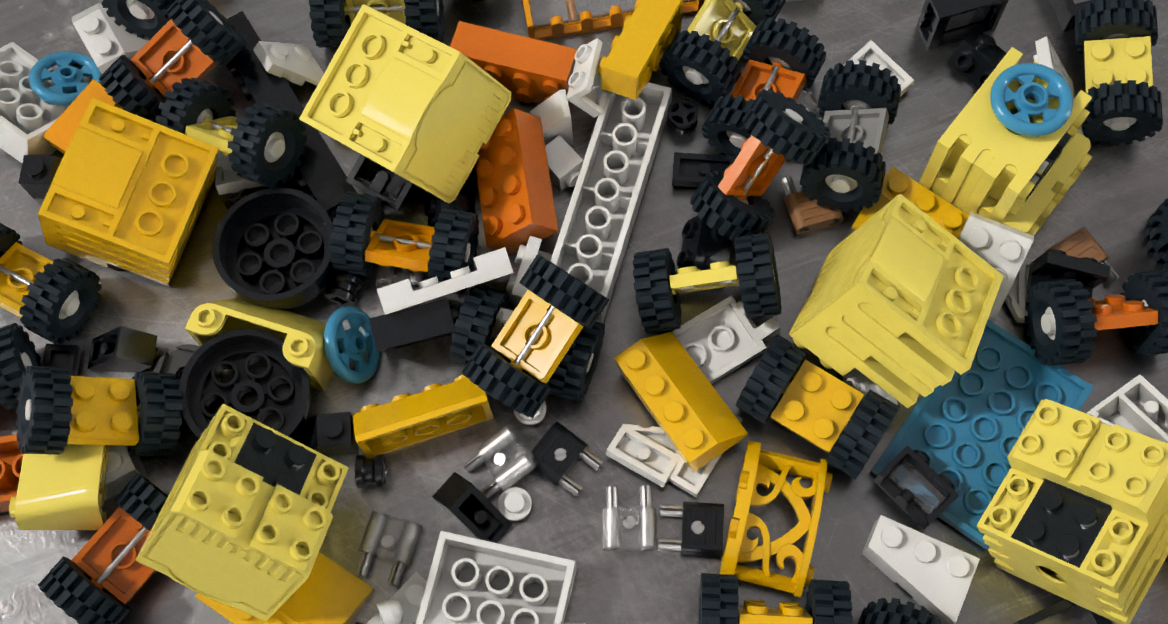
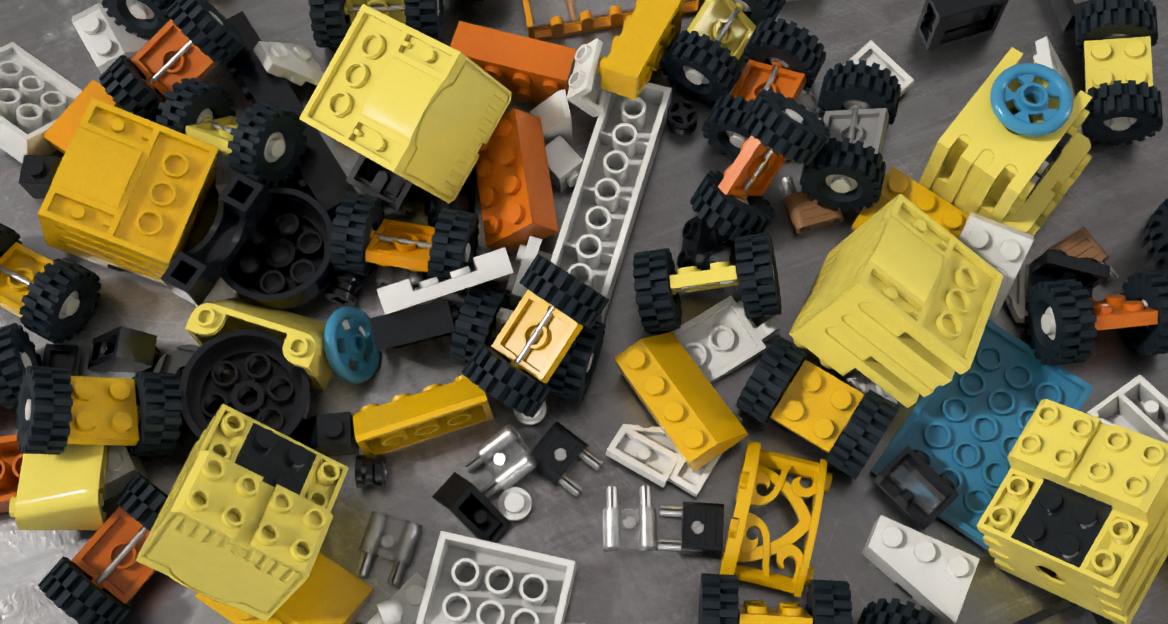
dark azure plate [29,51,102,106] -> none
black plate [672,152,737,187] -> none
black bracket [948,31,1019,89] -> none
none -> black arch [161,172,273,306]

